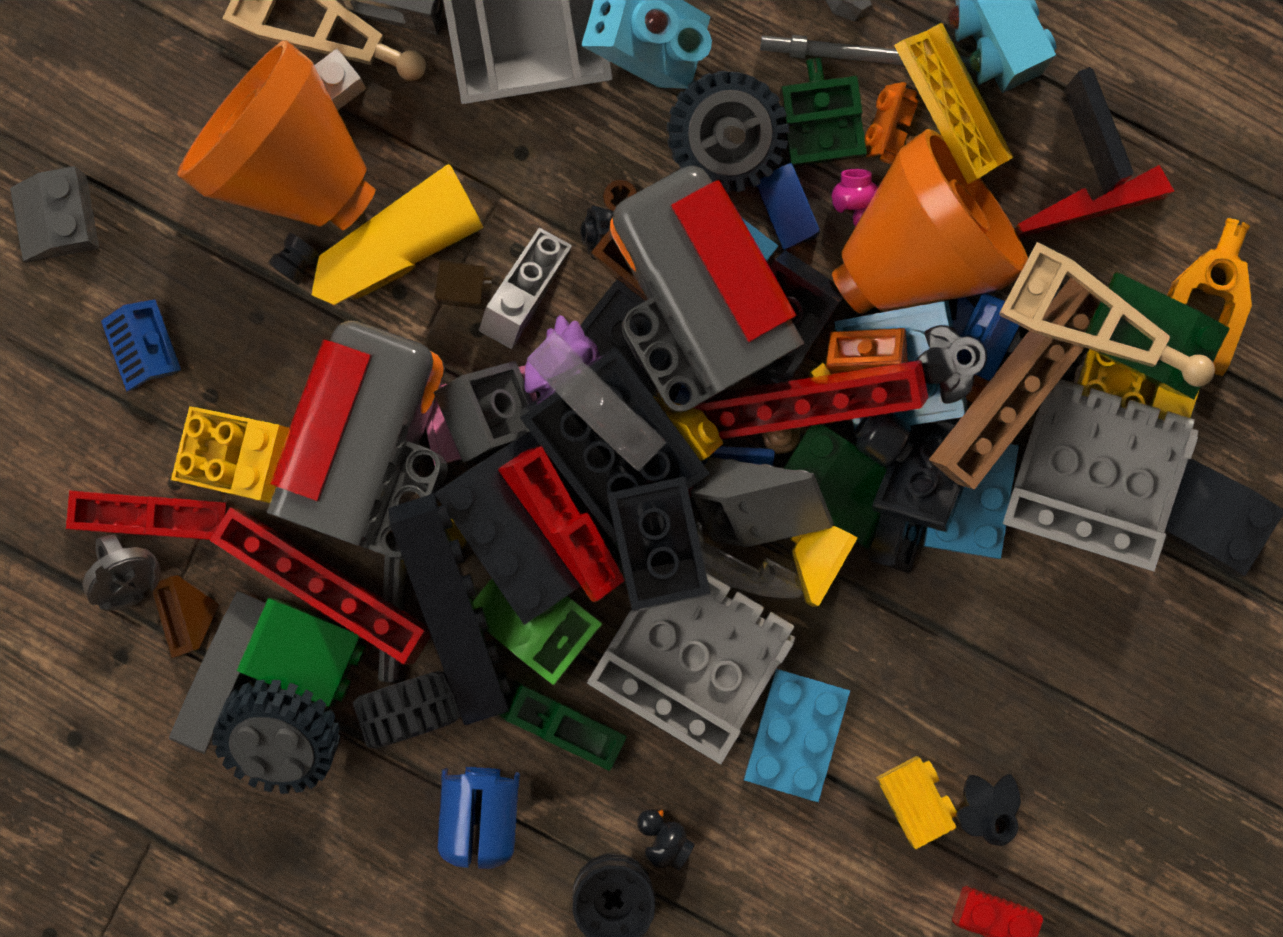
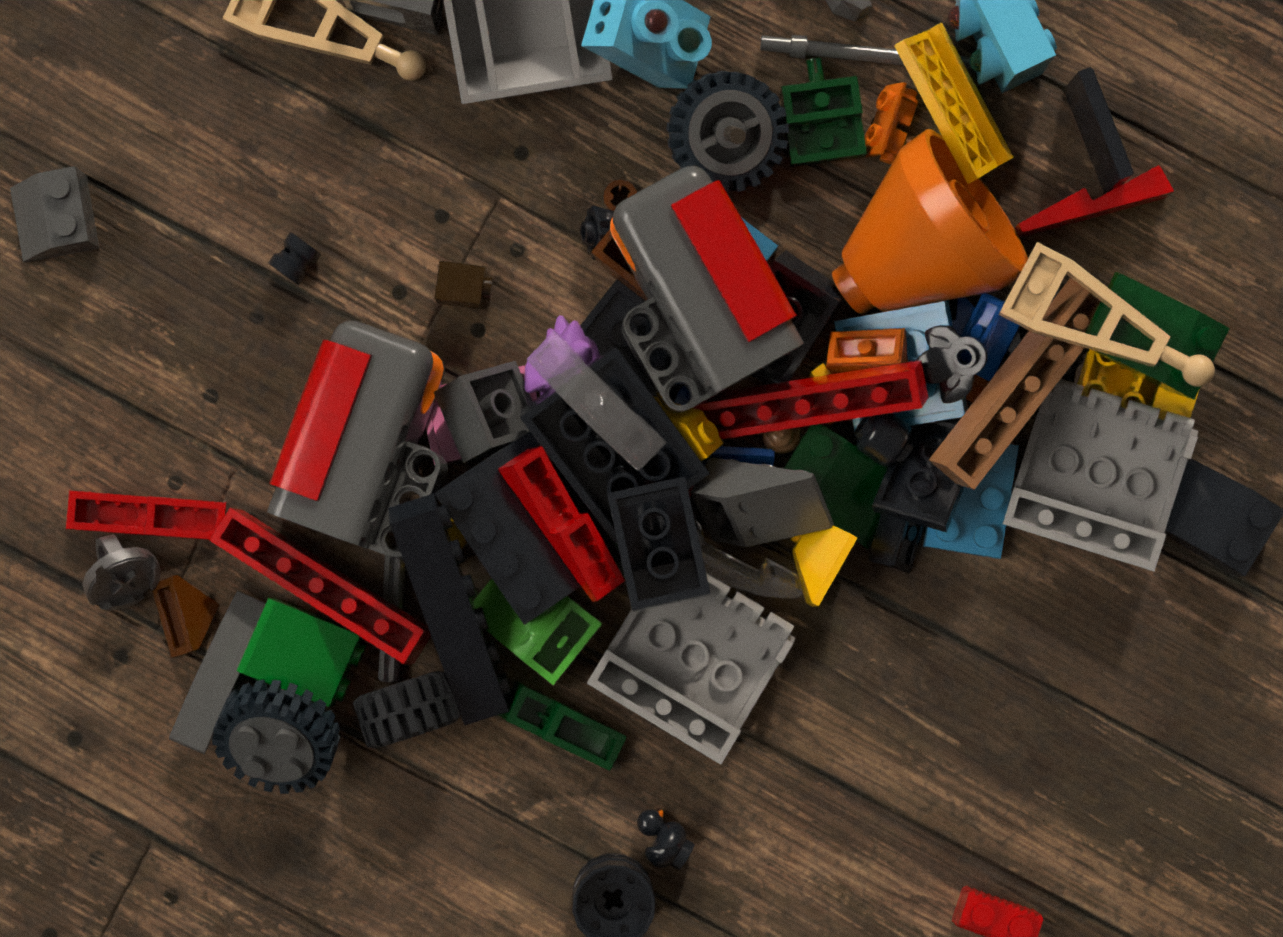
blue panel [101,299,181,391] -> none
yellow slope [171,406,289,503] -> none
orange cone [177,40,376,231] -> none
yellow panel [311,164,484,306] -> none
white brick [314,48,366,111] -> none
blue cylinder [437,767,520,869] -> none
light grey slope [479,227,572,349] -> none
dark azure plate [743,669,850,802] -> none
blue slope [757,163,820,251] -> none
dark pink animal [831,169,878,227] -> none
yellow brick [876,756,957,849] -> none
black plate [956,774,1021,846] -> none
light orange piece [1167,218,1252,377] -> none

